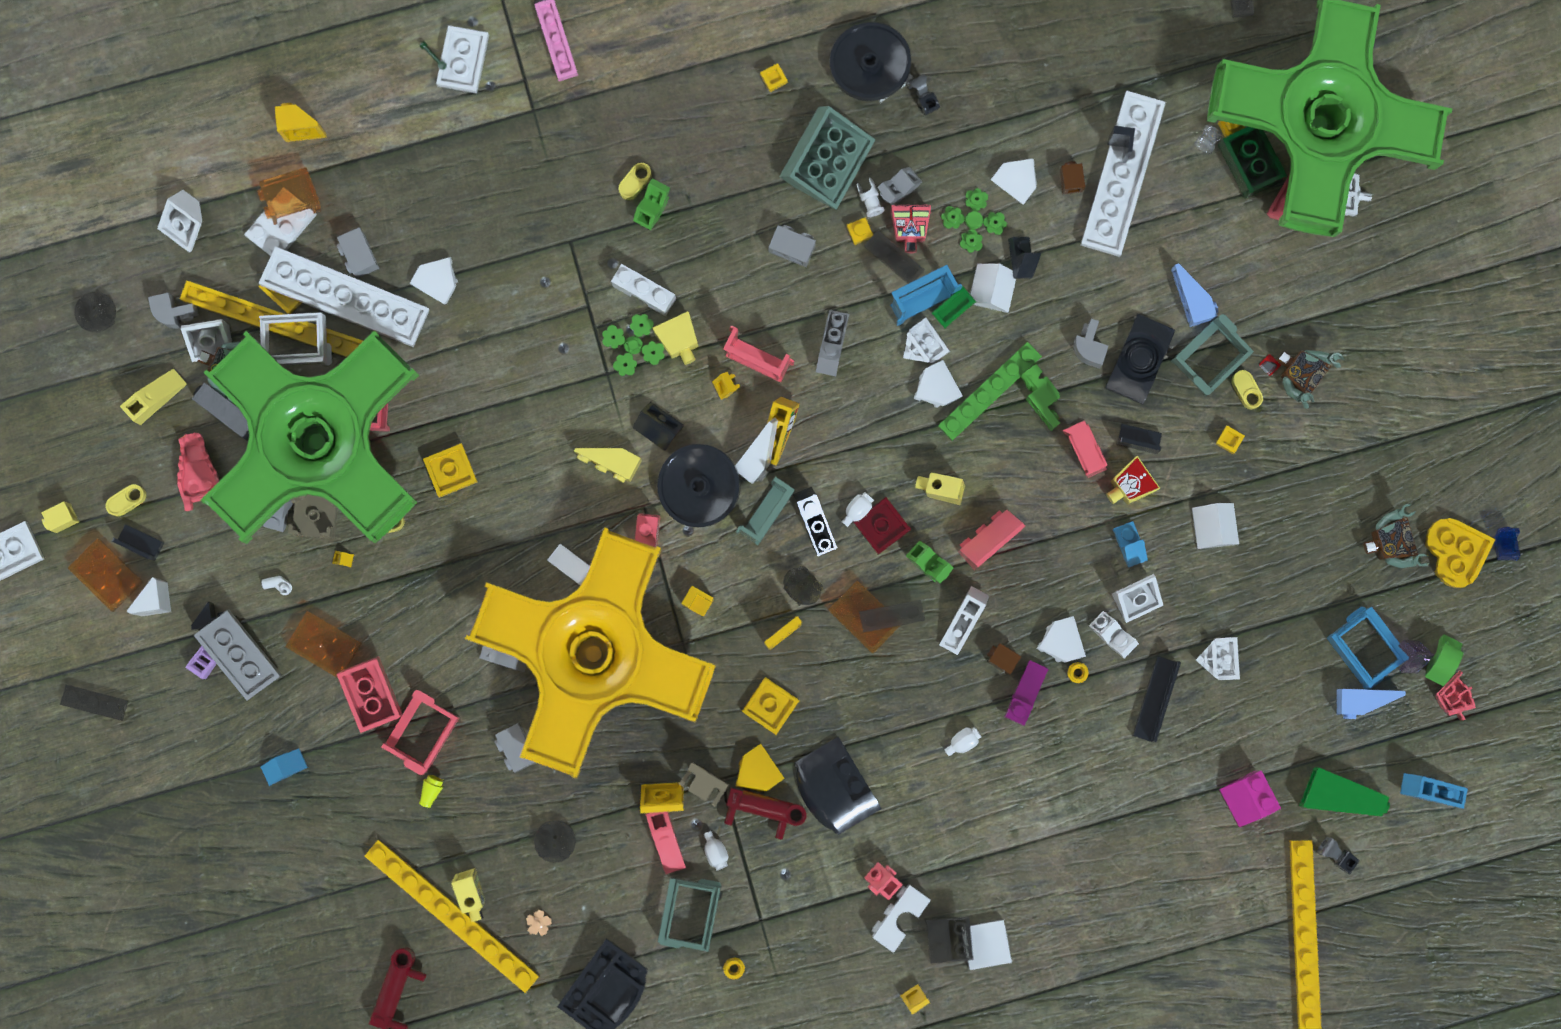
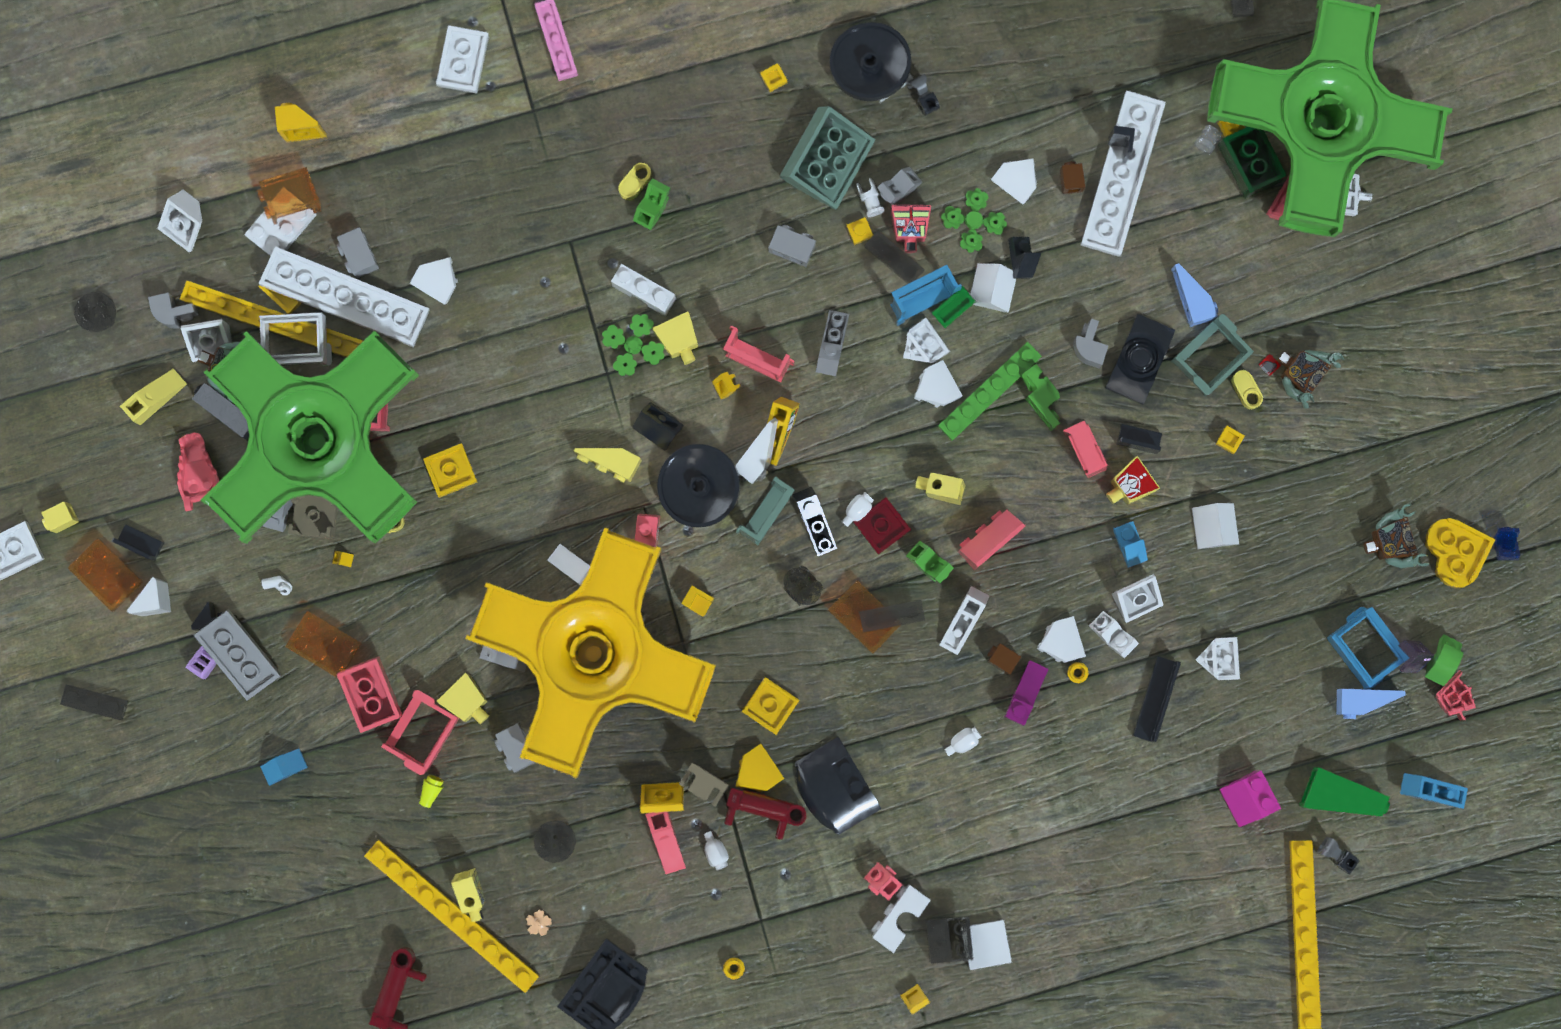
light yellow piece [106,484,146,516] -> none
dark green hinge [420,42,447,70] -> none
sand green piece [658,877,721,952] -> none
yellow tile [764,616,802,650] -> none
none -> light yellow torso [437,673,489,725]

